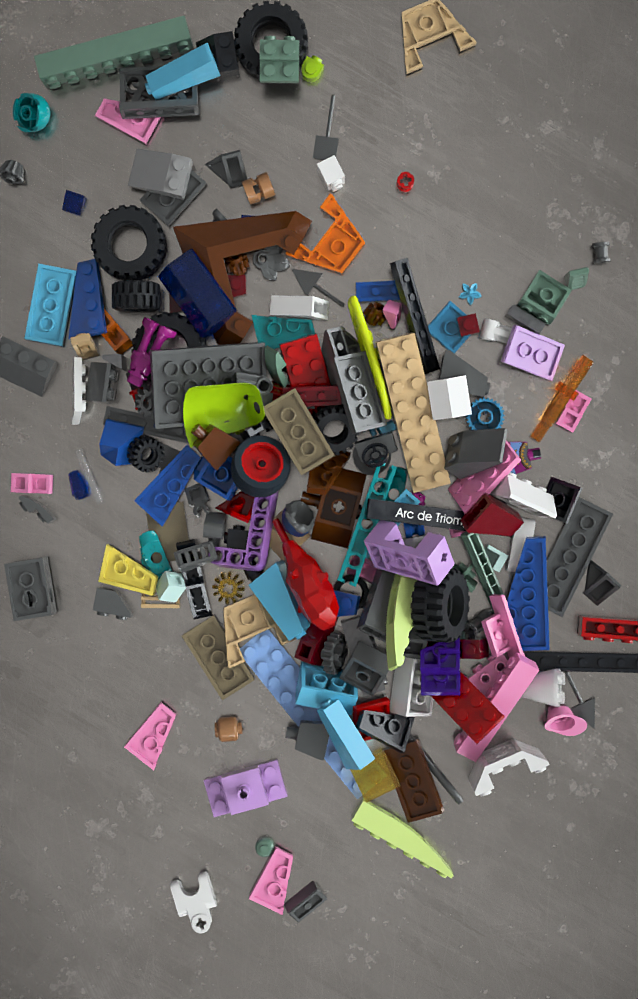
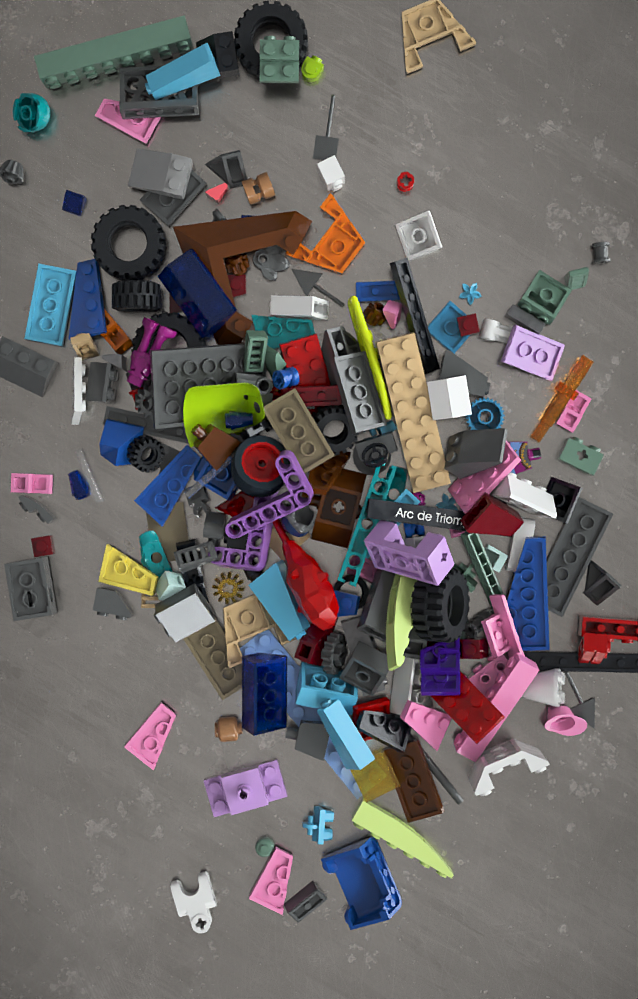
none -> dark red plate [31,535,54,557]
none -> brick [154,583,215,642]
none -> clear bar [185,456,232,499]
none -> coral slope [205,183,229,203]
none -> clear blue cone [225,411,253,430]
none -> medium lavender beam [225,450,314,539]
none -> clear blue slope [242,653,287,736]
none -> sand green slope [244,330,268,372]
none -> blue wheel [272,367,300,390]
none -> medium azure hips [302,806,334,844]
none -> blue windscreen [321,837,402,930]
none -> white slope [395,211,442,261]
none -> bright pink wing [400,700,452,751]
none -> medium azure plant [436,493,458,510]
none -> sand green brick [557,436,604,476]
none -> red brick [578,633,611,664]

